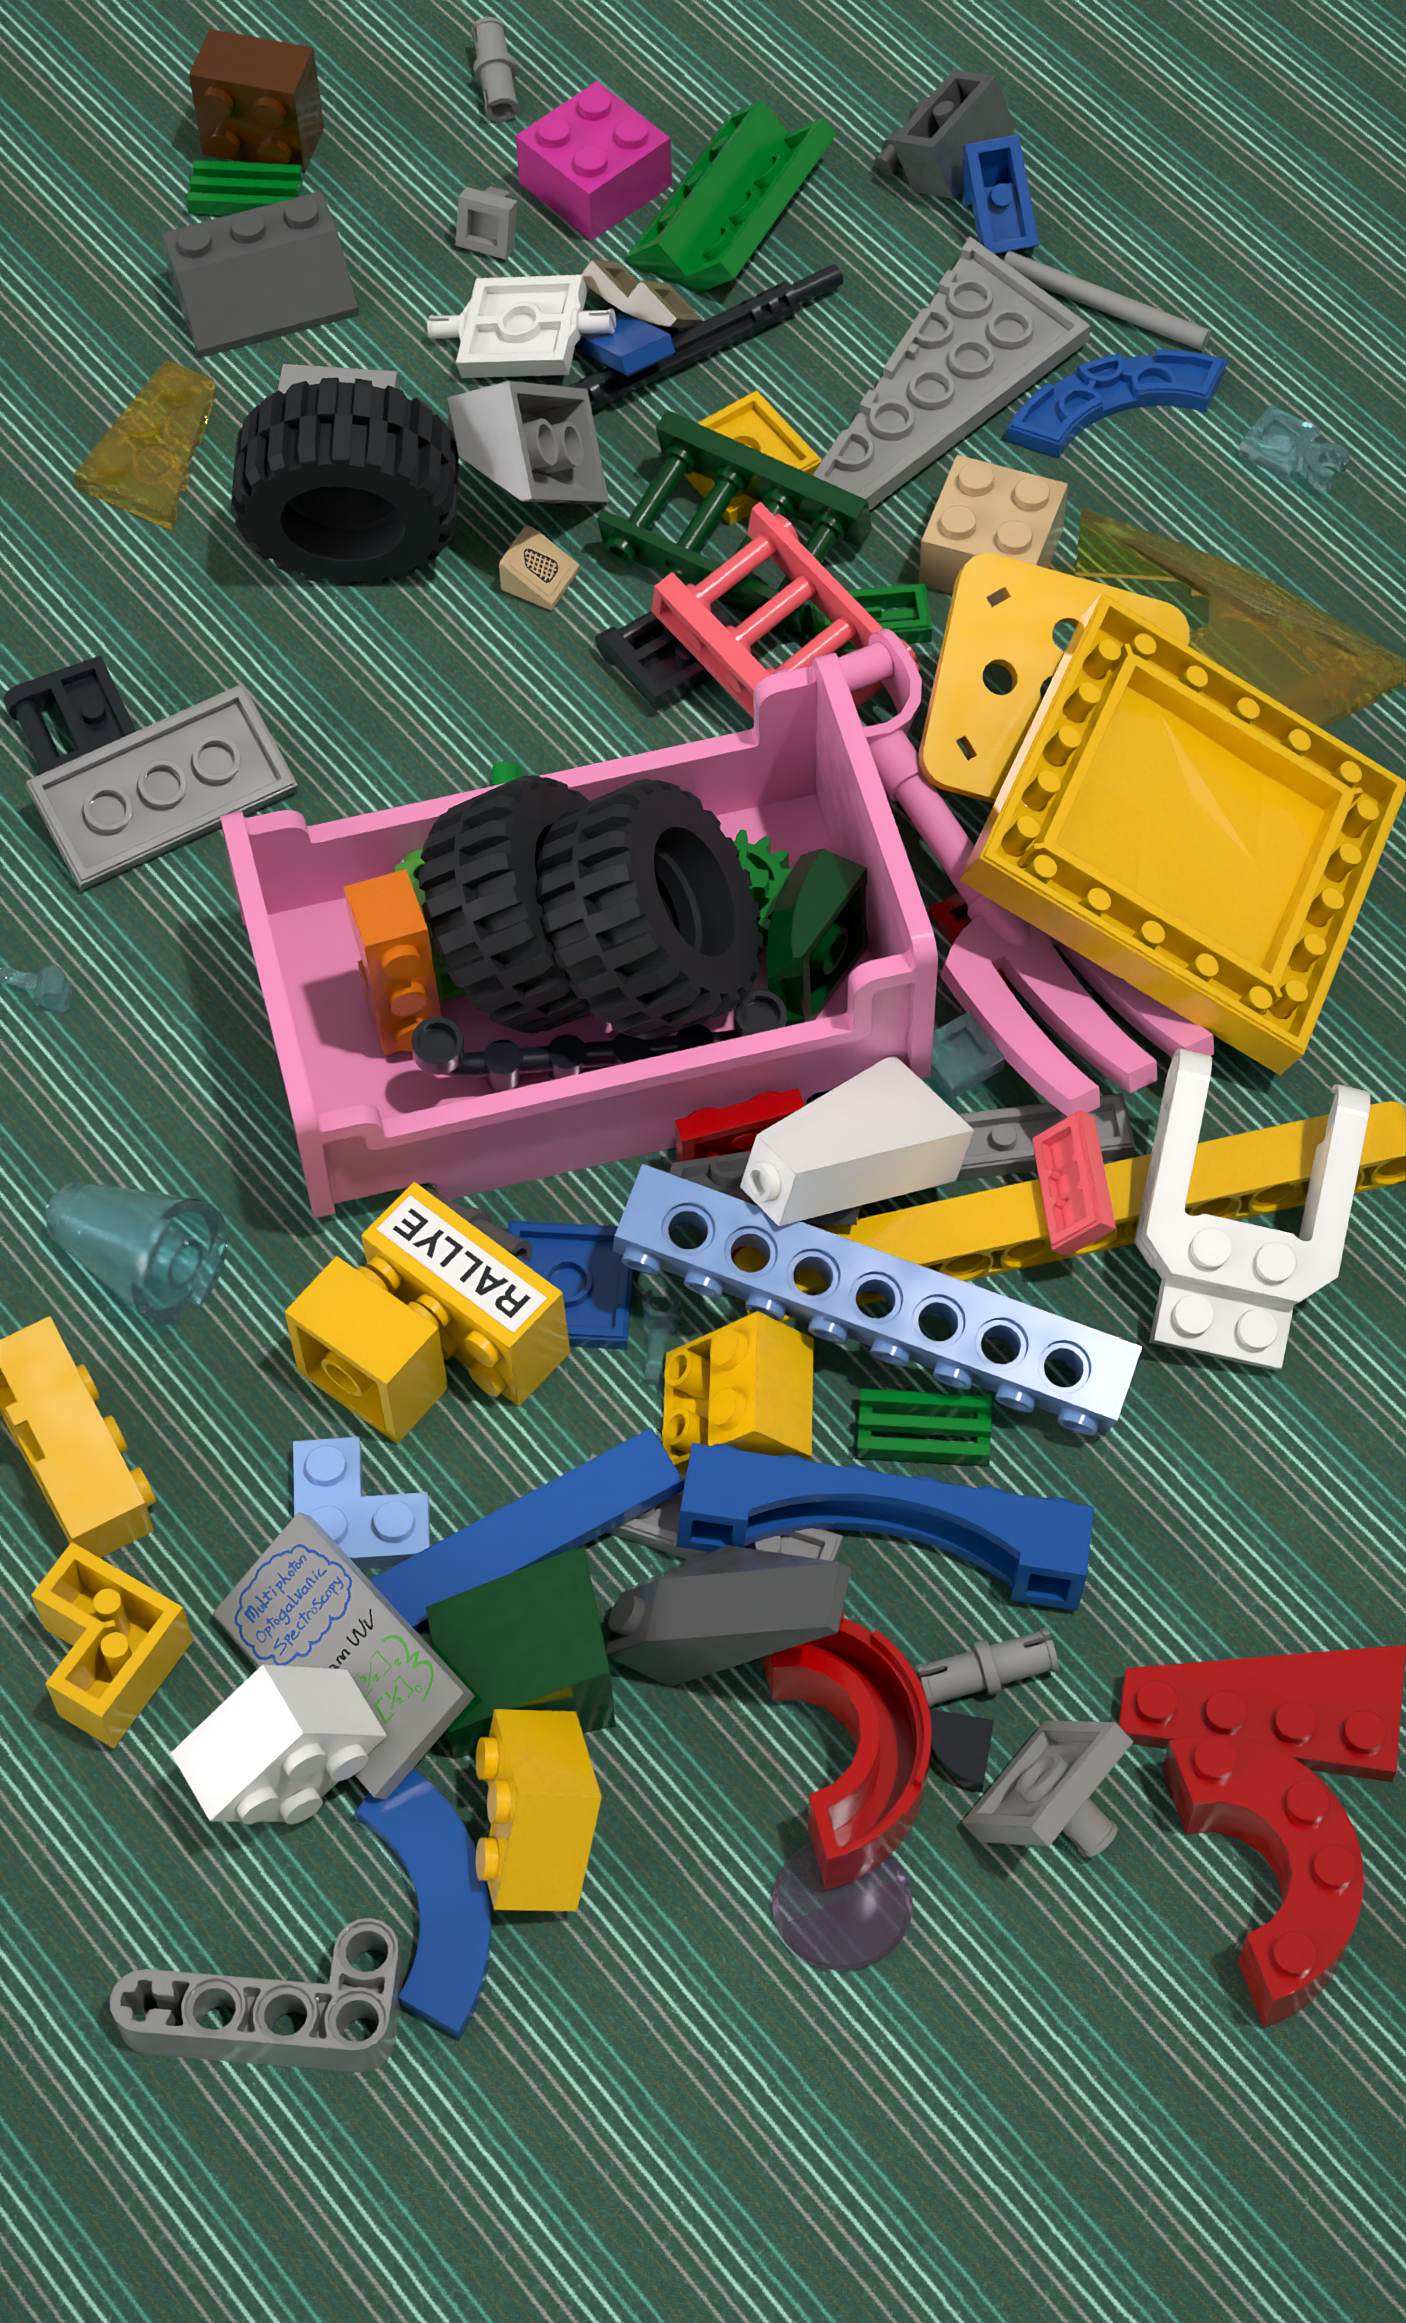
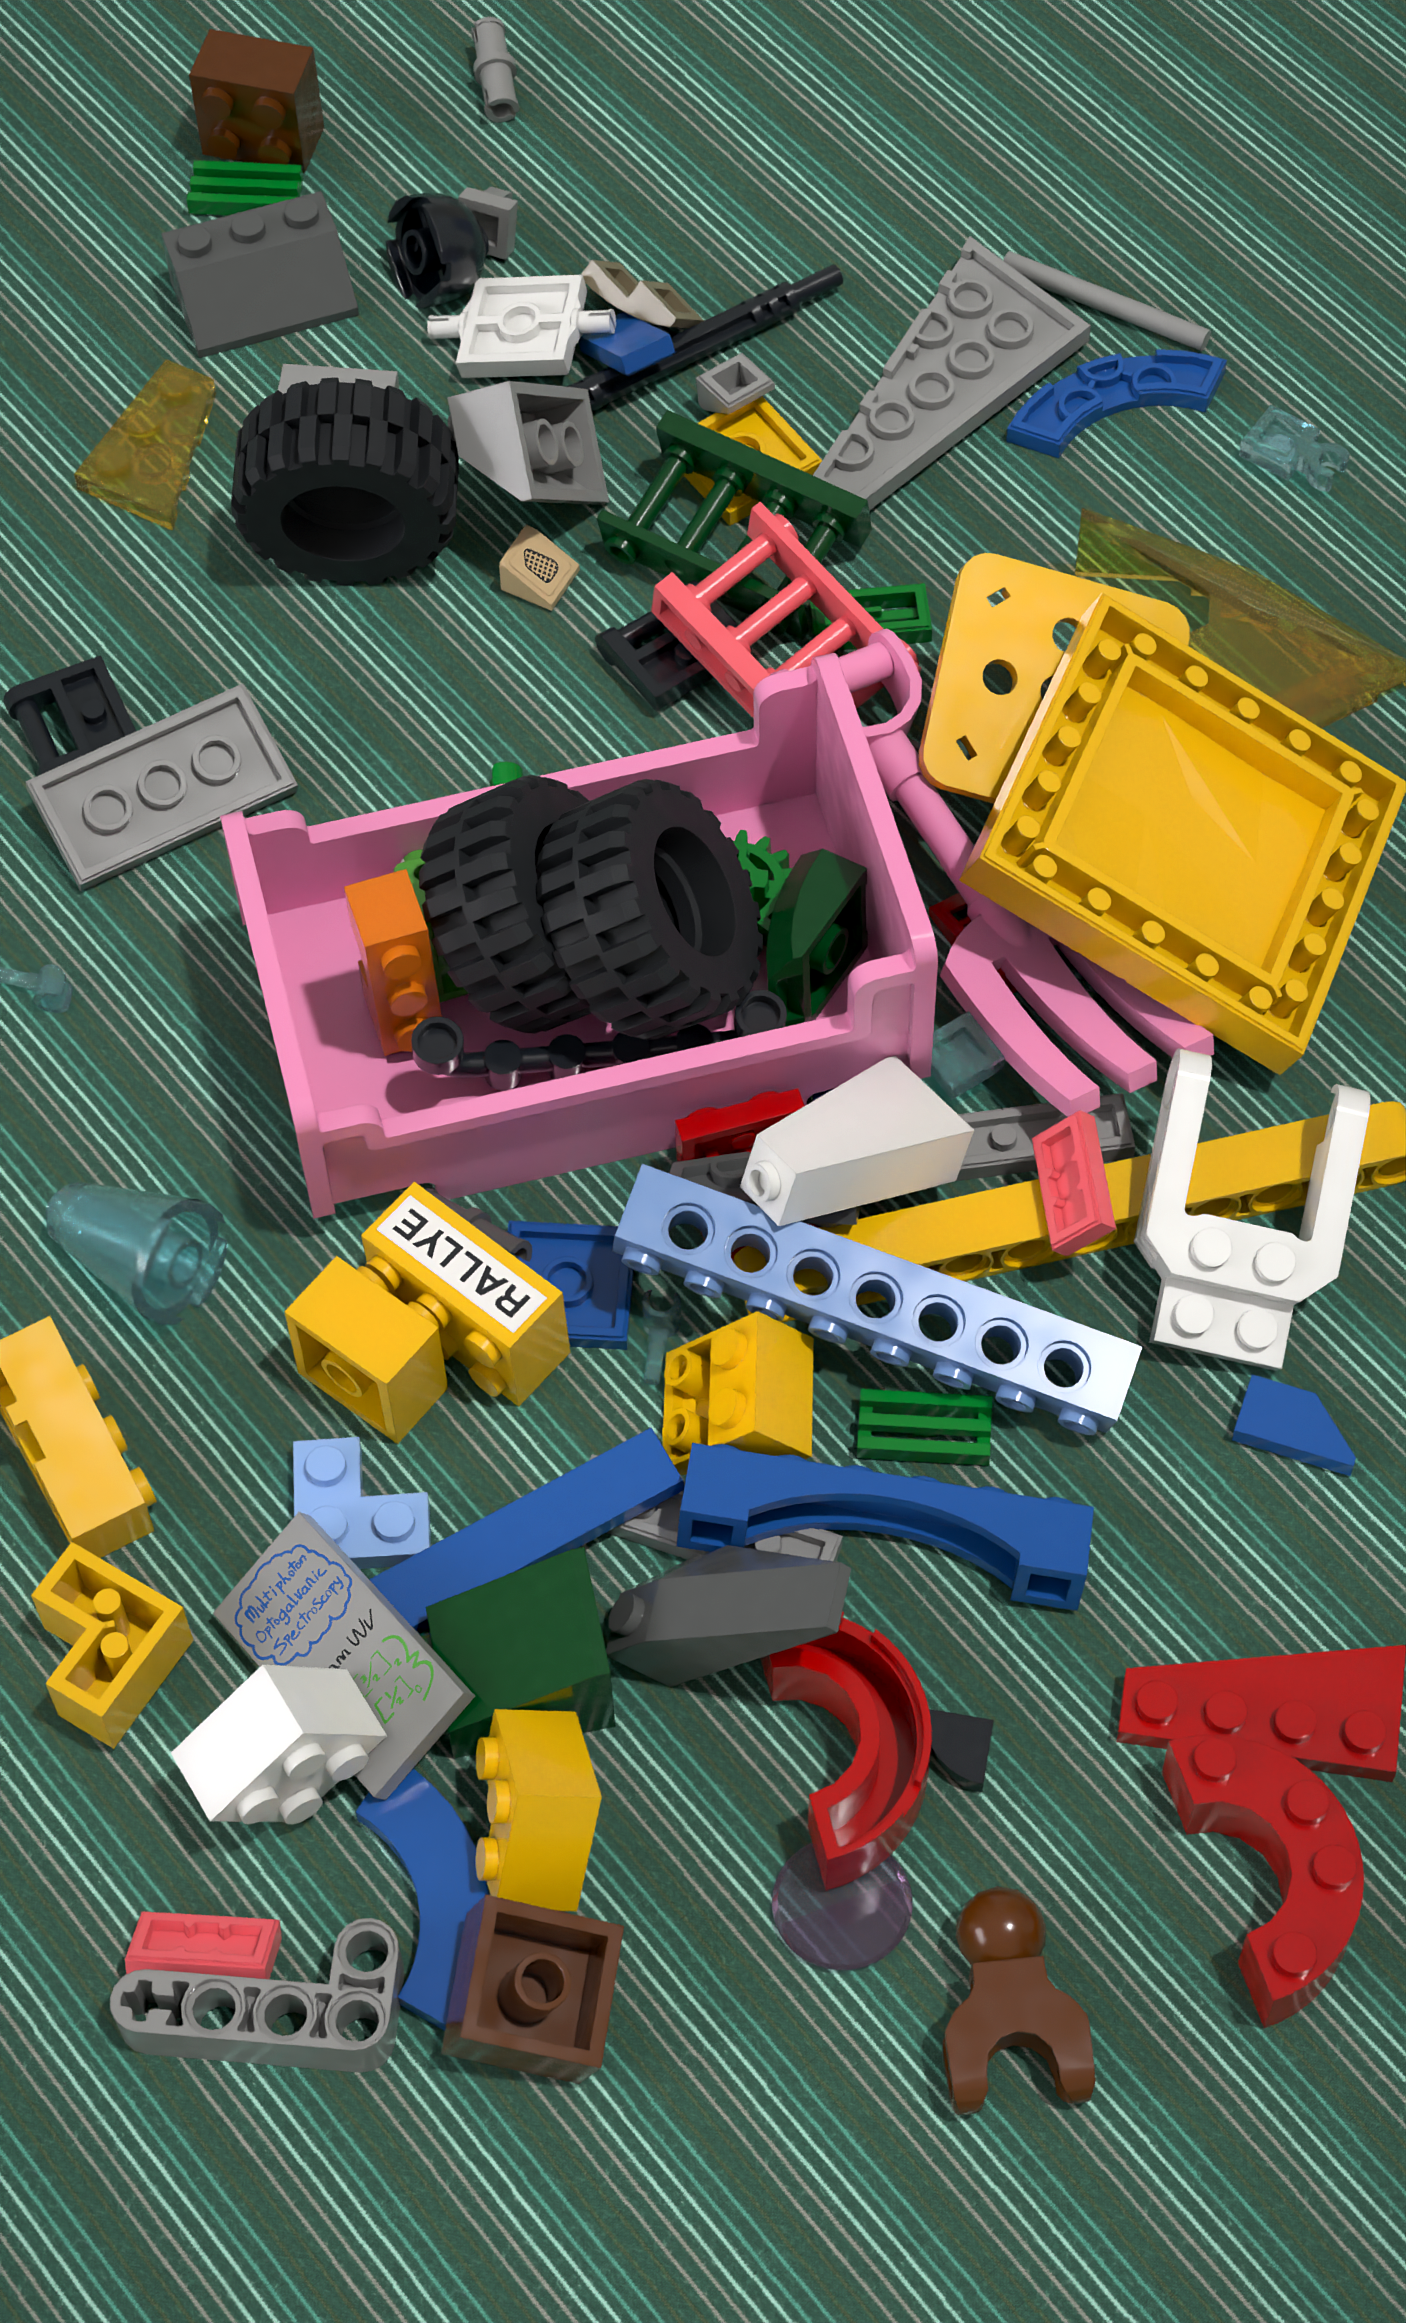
dark pink brick [516,81,672,241] -> none
green slope [625,100,837,292] -> none
flat silver brick [875,70,1016,199] -> none
light grey pin [915,1627,1059,1707] -> none
tan brick [919,455,1068,606] -> none
light grey tile [962,1721,1133,1857] -> none
blue slope [963,134,1039,255] -> none
none -> coral plate [125,1912,282,1979]
none -> black cylinder [386,193,489,309]
none -> reddish brown brick [441,1895,624,2084]
none -> light grey slope [696,353,775,414]
none -> reddish brown piece [942,1886,1095,2115]
none -> blue tile [1232,1374,1356,1476]

